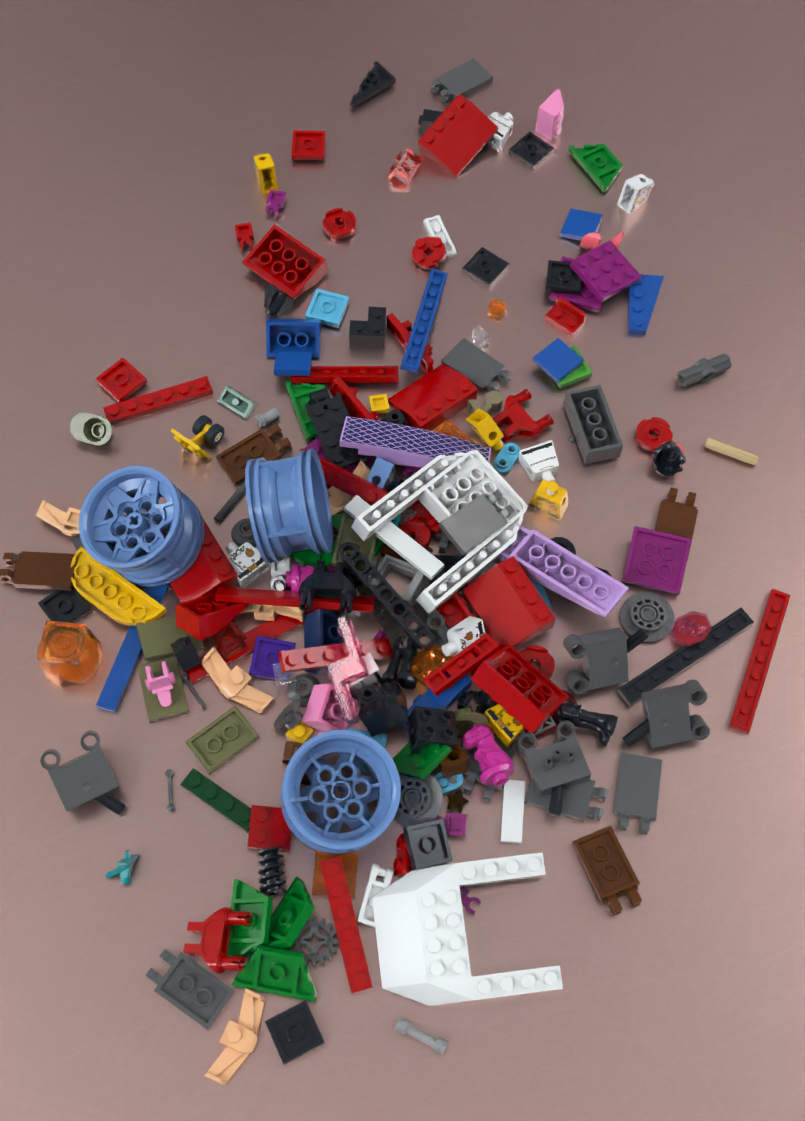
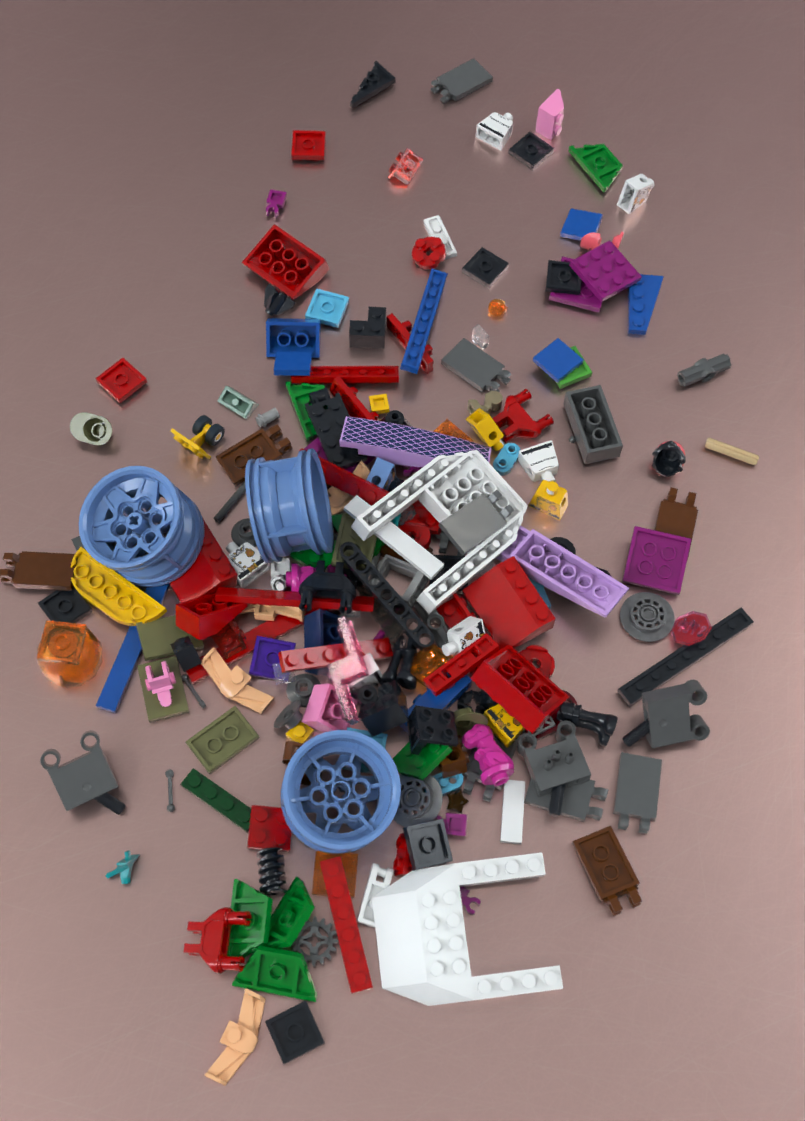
light nougat plate [36,500,81,537] -> none
red plate [103,376,213,425] -> none
dark grey tile [146,949,235,1030] -> none
red plate [234,222,254,251] -> none
yellow torso [253,153,278,195] -> none
red plate [323,208,356,240] -> none
red slope [388,363,478,431] -> none
light grey bar [394,1017,448,1055] -> none
red slope [417,94,498,177] -> none
black brick [418,109,443,133] -> none
red bracket [545,296,587,337] -> none
dark grey piece [563,627,648,695] -> none
red plate [635,417,673,452] -> none
red tile [728,589,791,734] -> none

